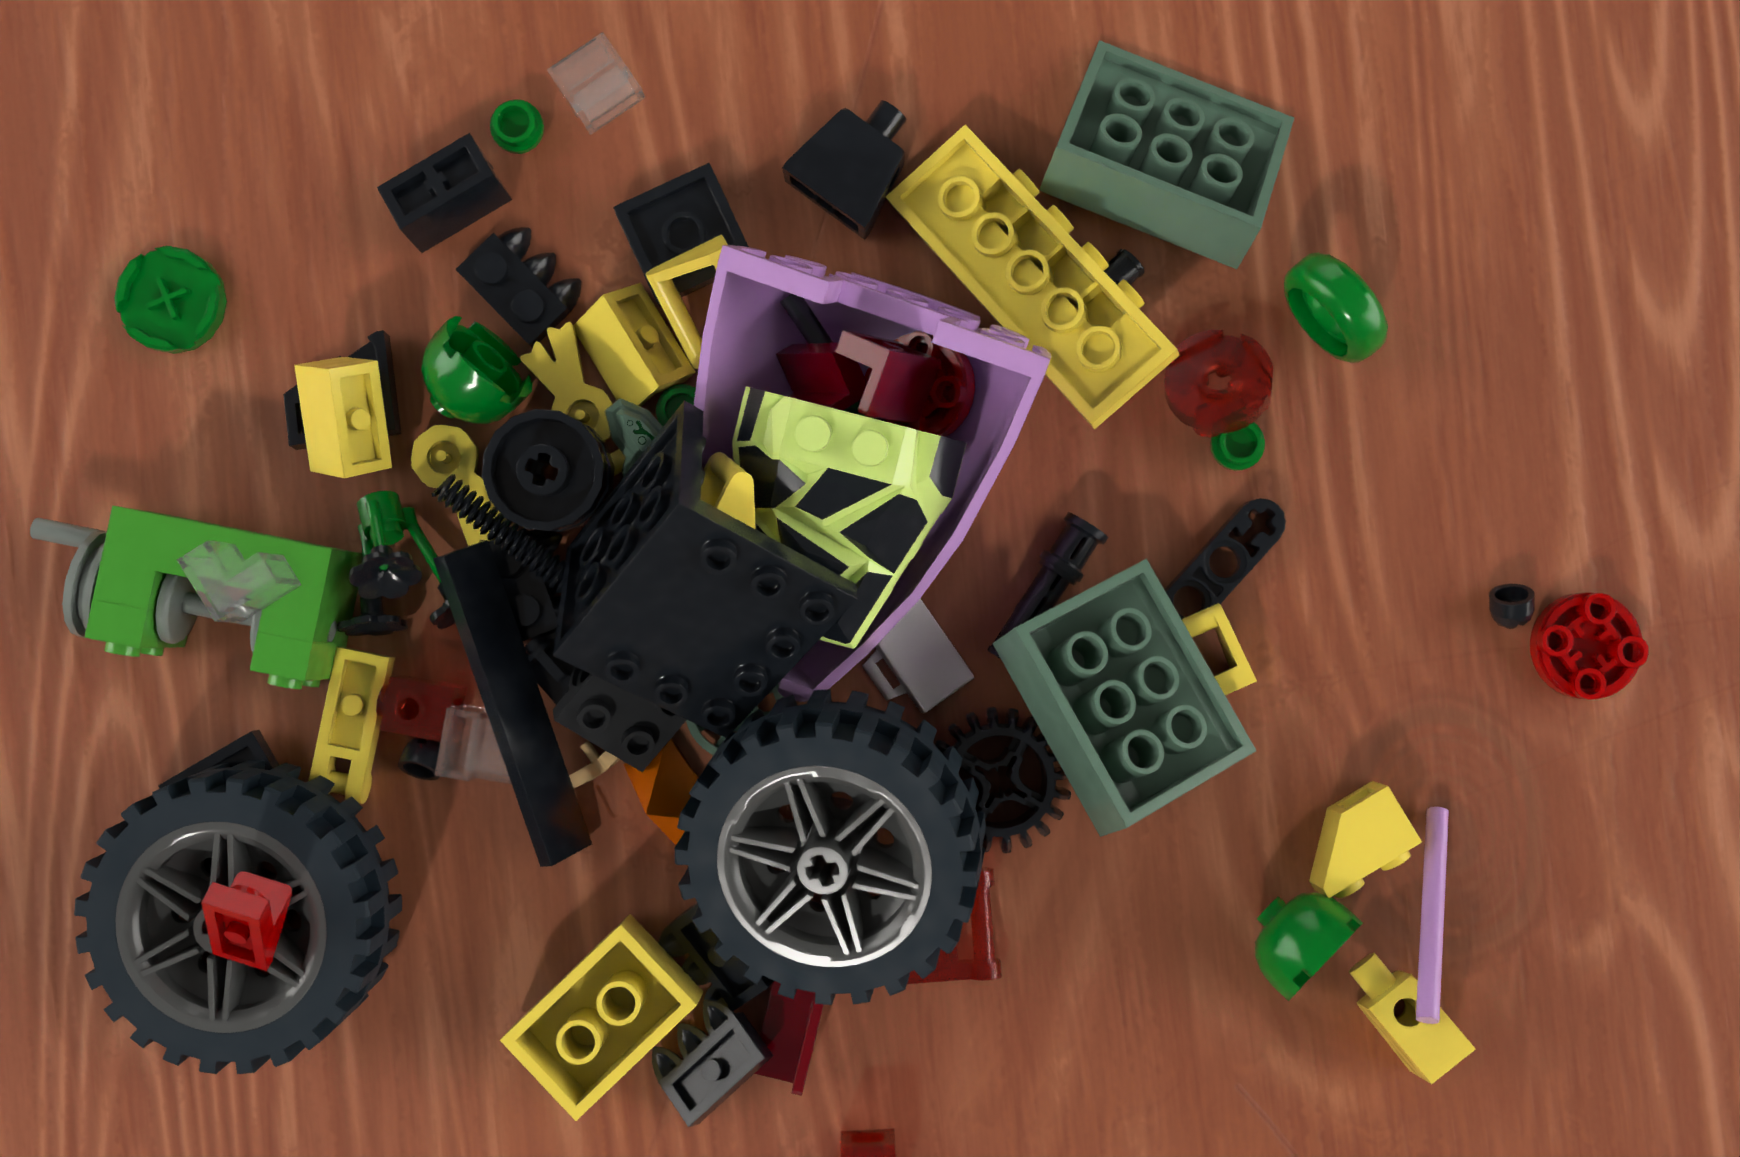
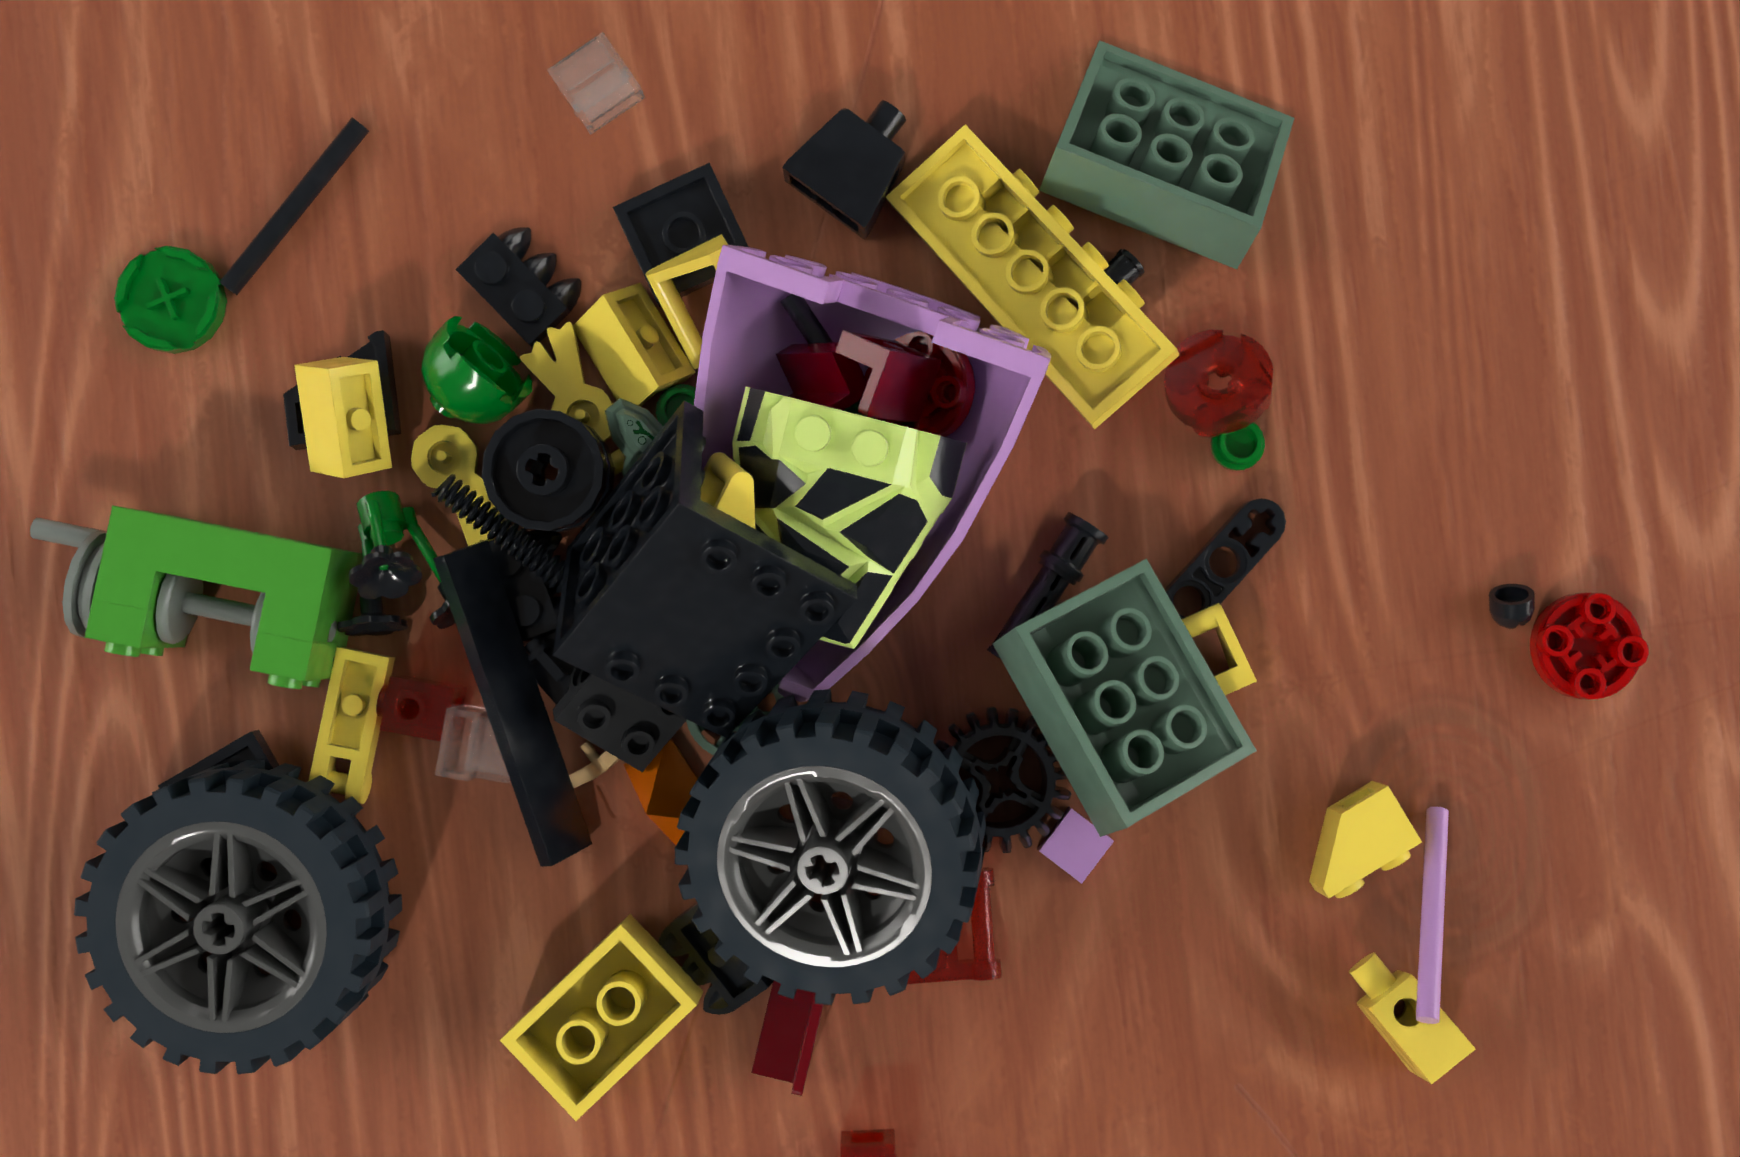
clear piece [177,541,301,622] -> none
red slope [201,871,292,971] -> none
black hinge [377,133,512,253] -> none
black hinge [398,736,445,780] -> none
green plate [490,99,544,154] -> none
black plate [652,999,774,1127] -> none
white piece [862,598,974,713] -> none
green cylinder [1255,892,1363,1001] -> none
green wheel [1284,253,1388,363] -> none
none -> black bar [219,117,369,295]
none -> lavender tile [1037,806,1114,884]

